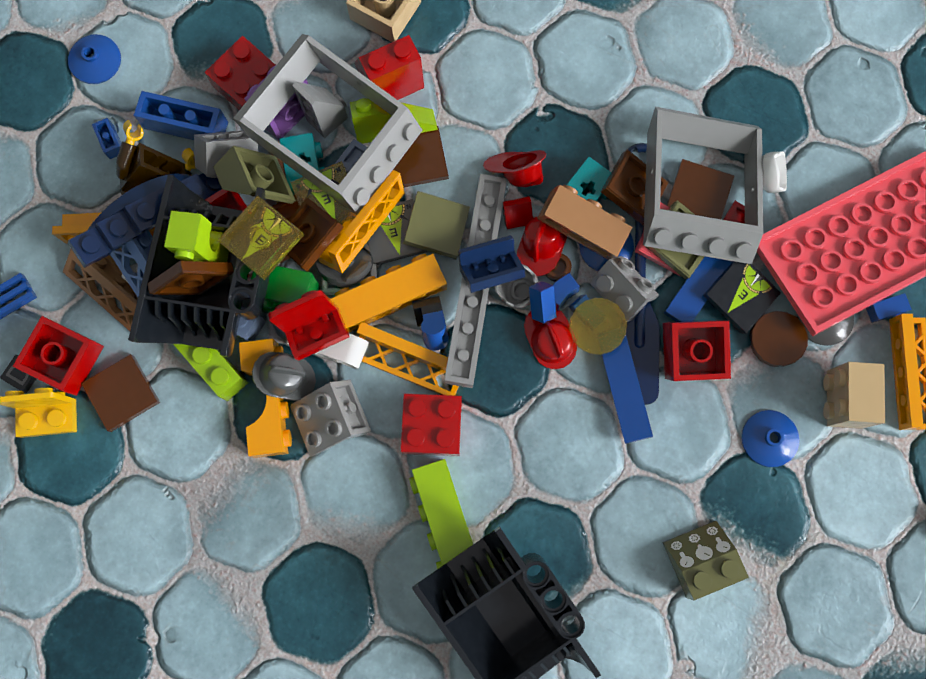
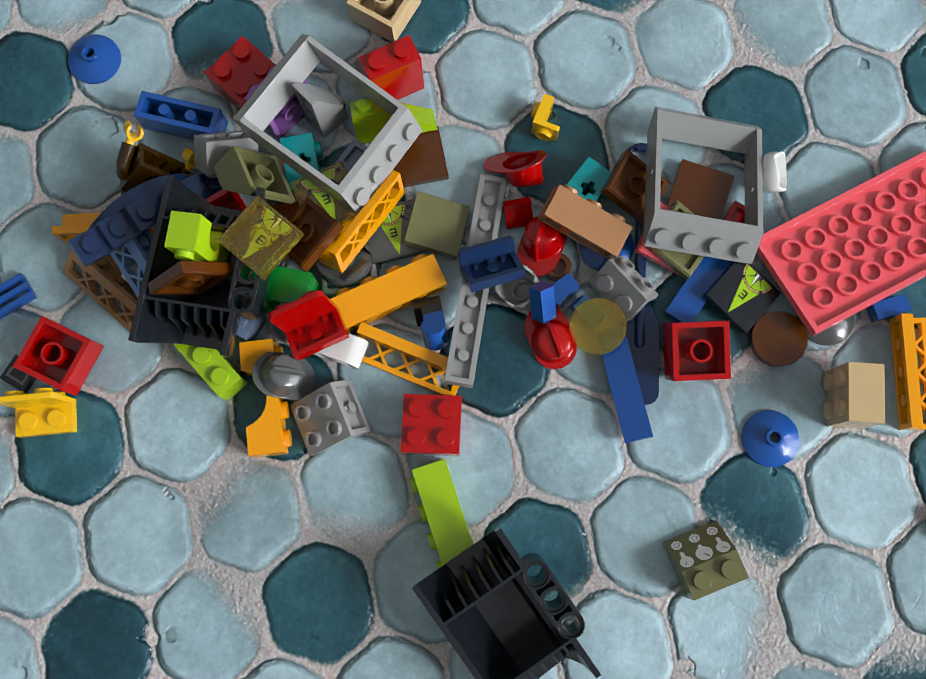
reddish brown tile [81,354,160,432] -> none
blue piece [92,118,121,159] -> none
none -> yellow bracket [531,94,560,141]

